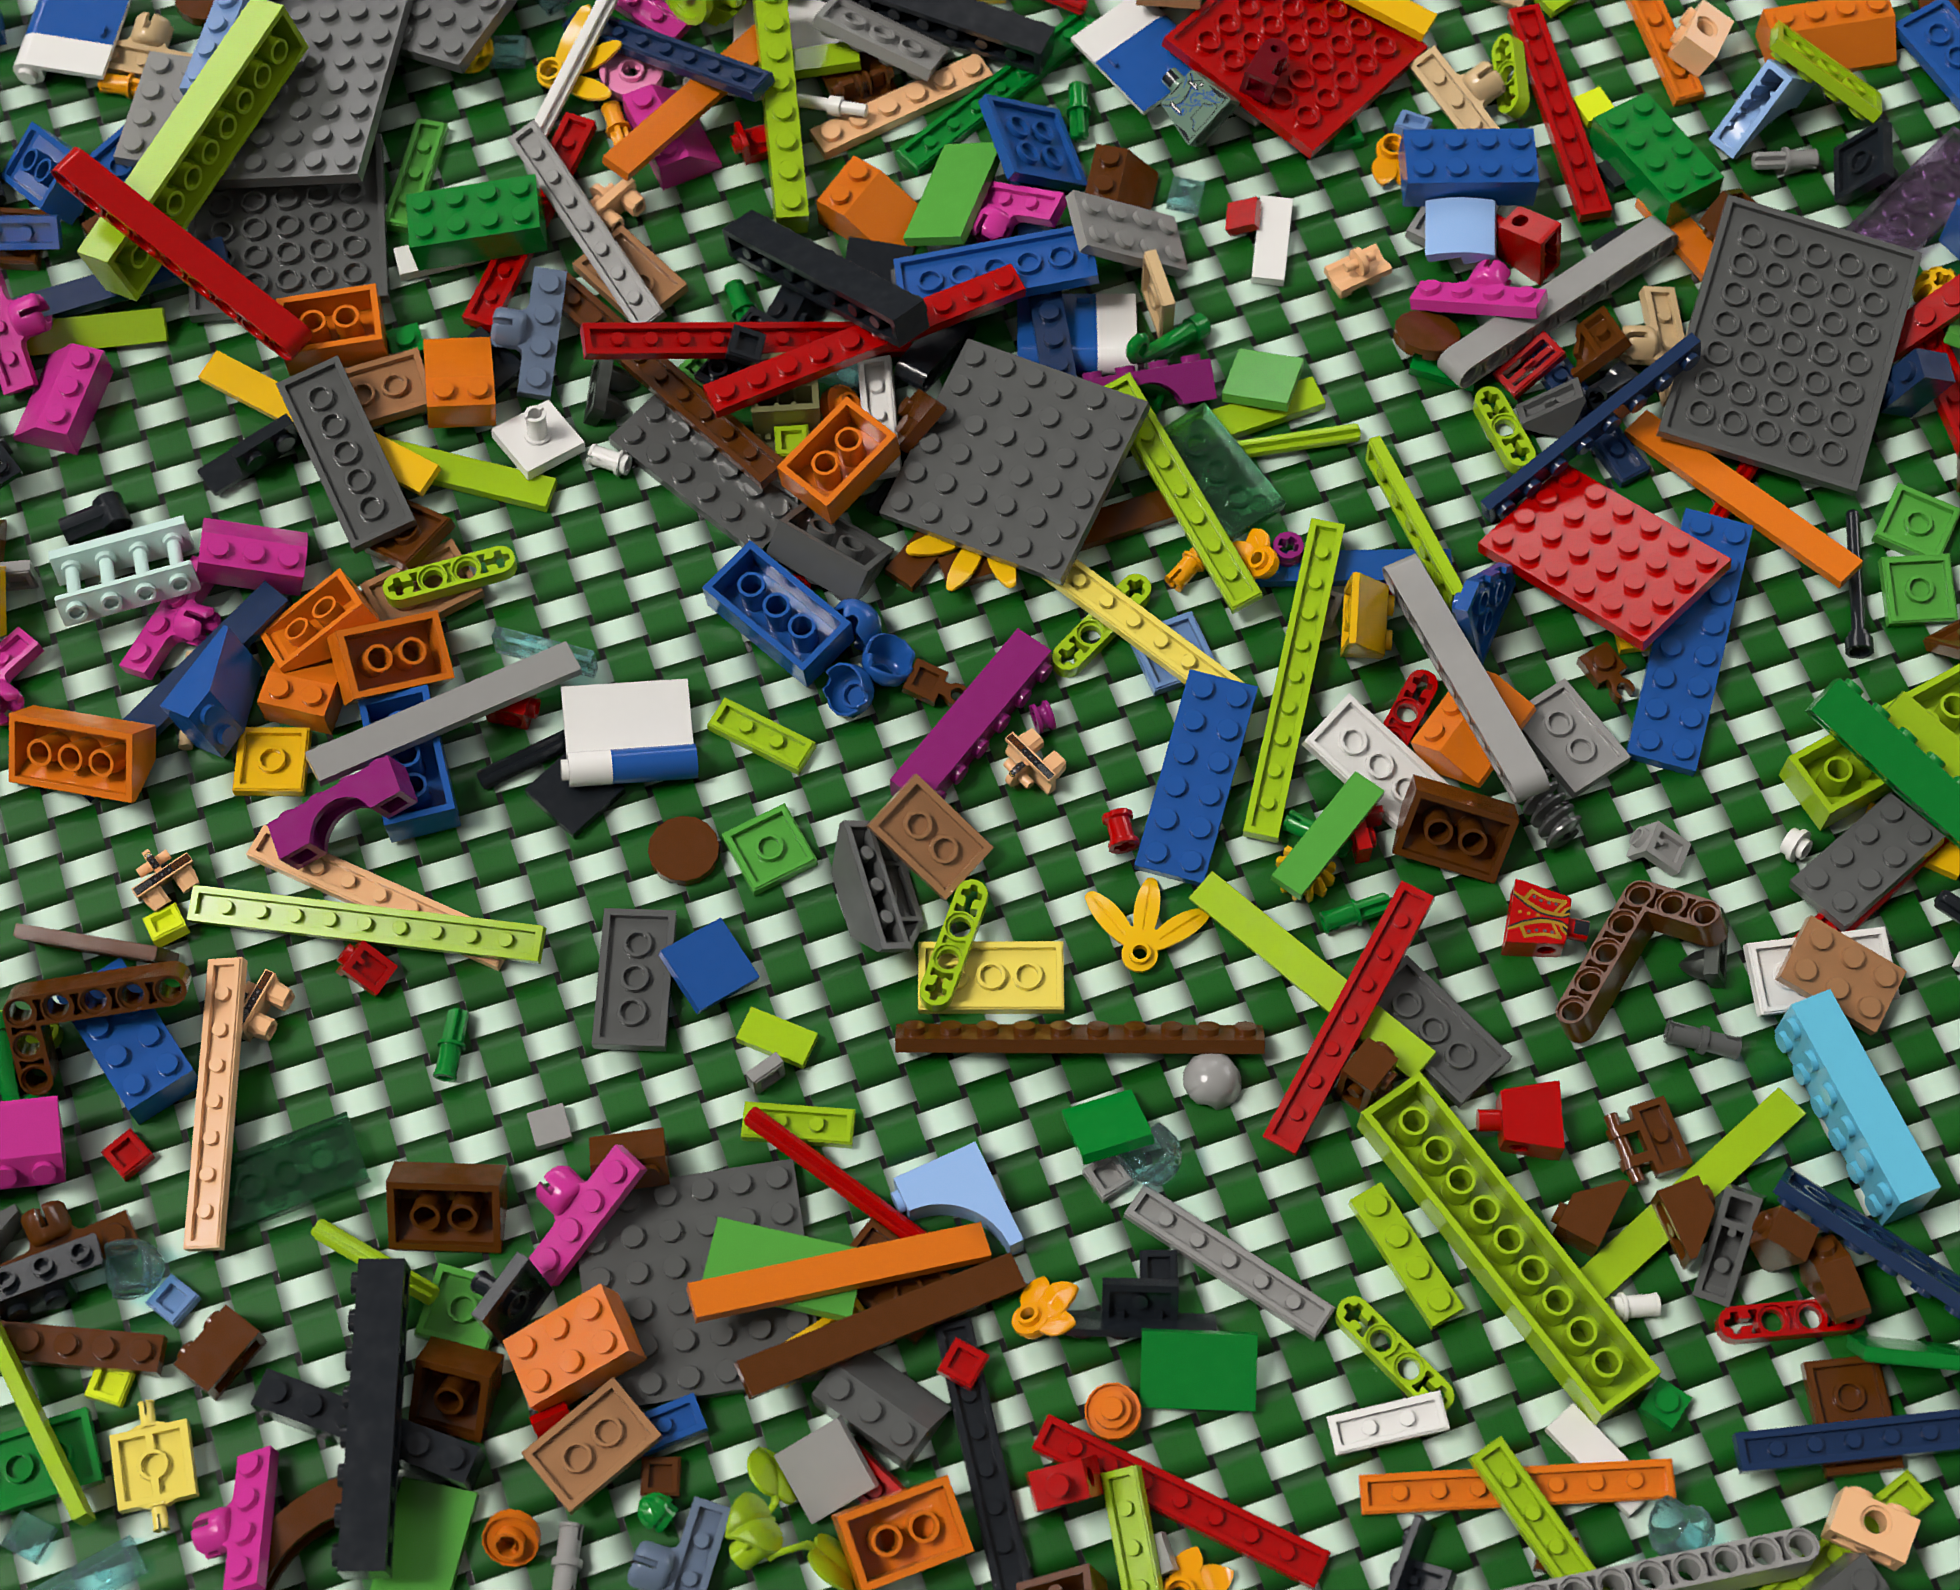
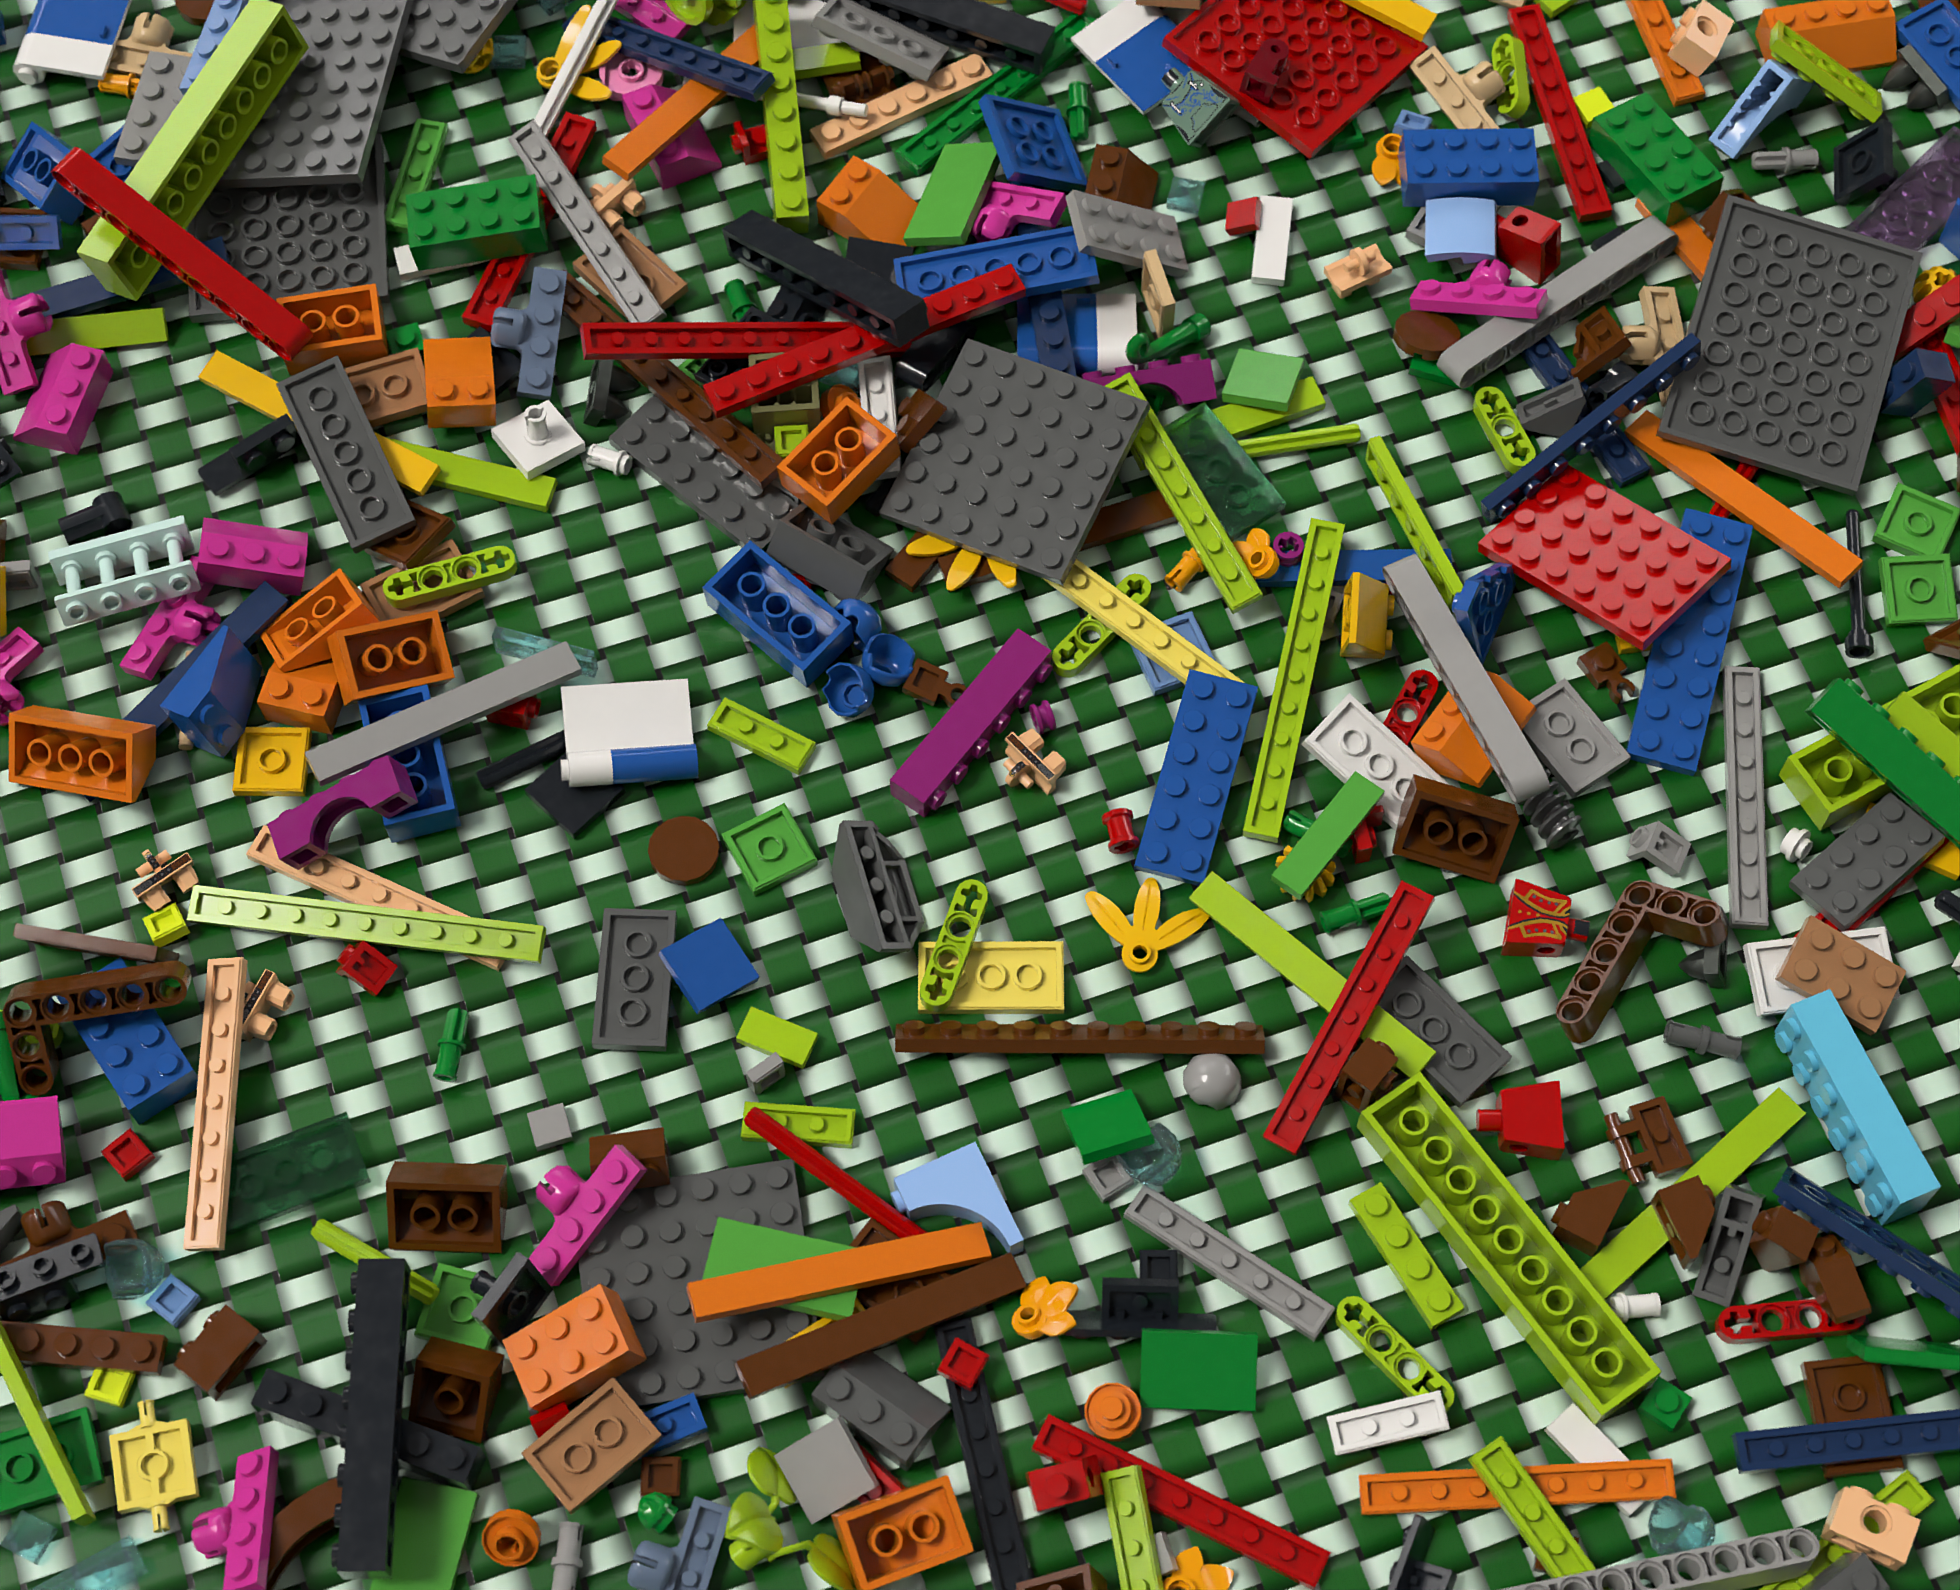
light orange axle [601,100,631,146] -> none
black tile [725,324,767,366] -> none
medium nougat plate [866,774,994,900] -> none
red tile [1493,330,1567,400] -> none
none -> light grey tile [1722,666,1769,930]
none -> pearl dark grey tile [1881,44,1950,109]

